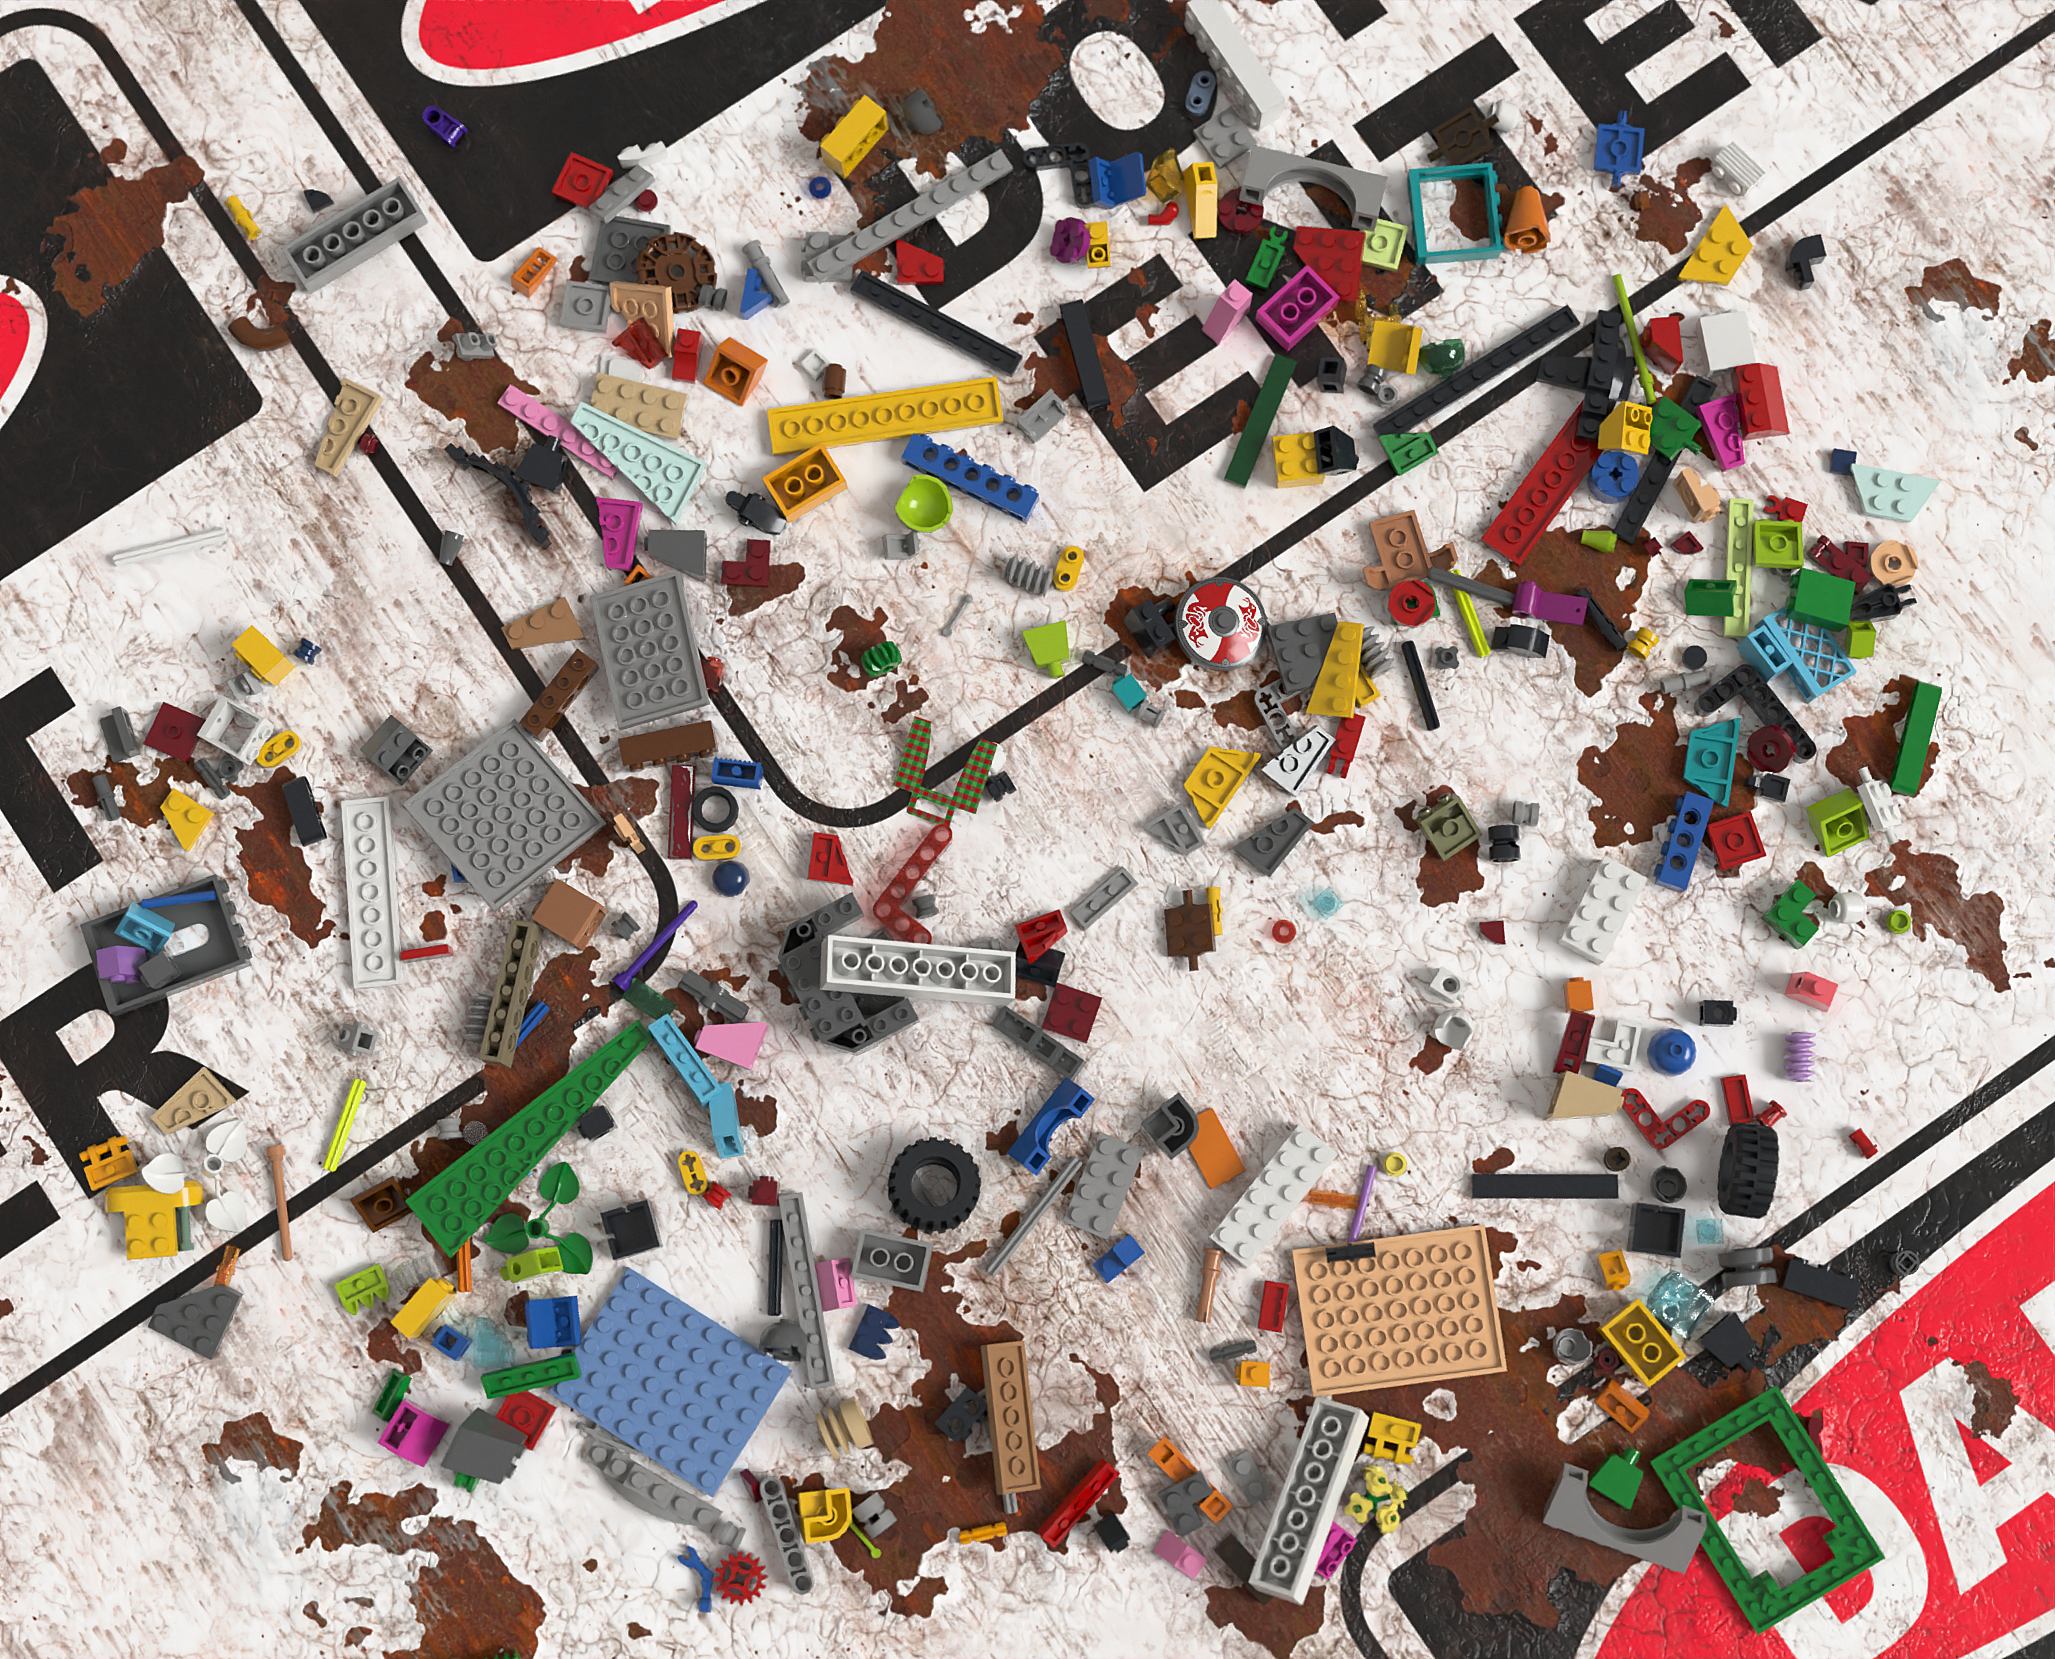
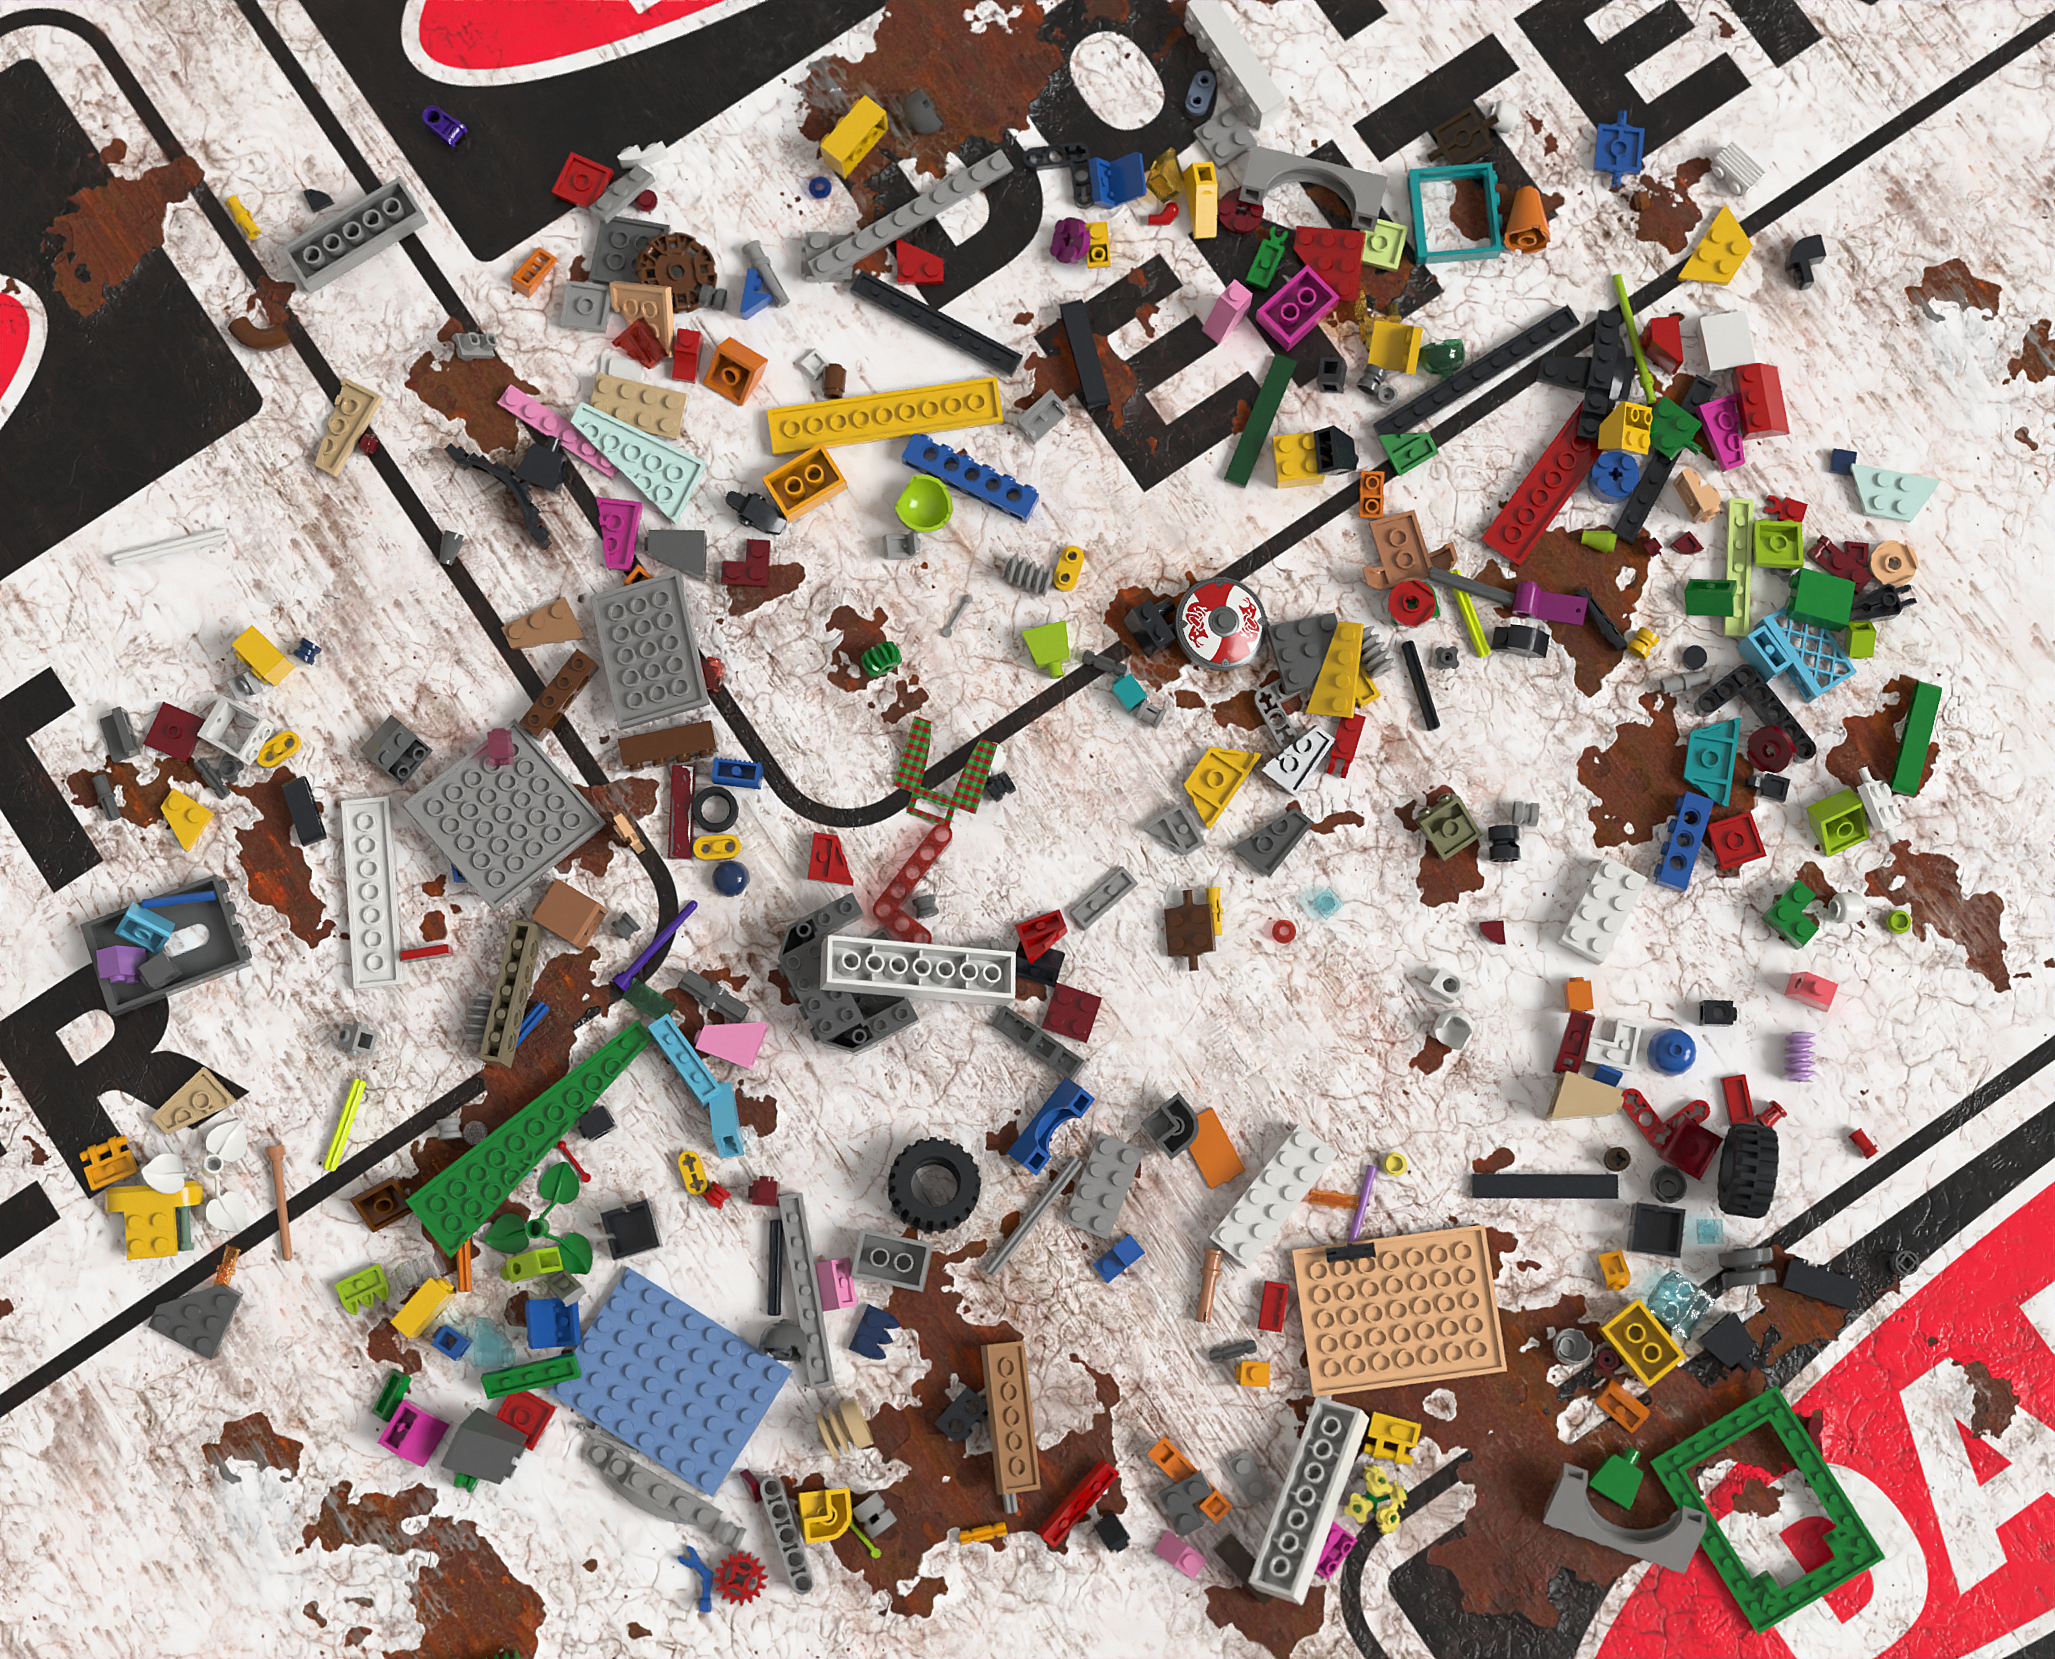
none -> clear pink brick [487,728,514,766]
none -> light grey plate [545,1268,587,1307]
none -> red hinge [557,1140,591,1183]
none -> orange slope [1359,471,1384,518]
none -> dark red plate [1657,1115,1724,1181]

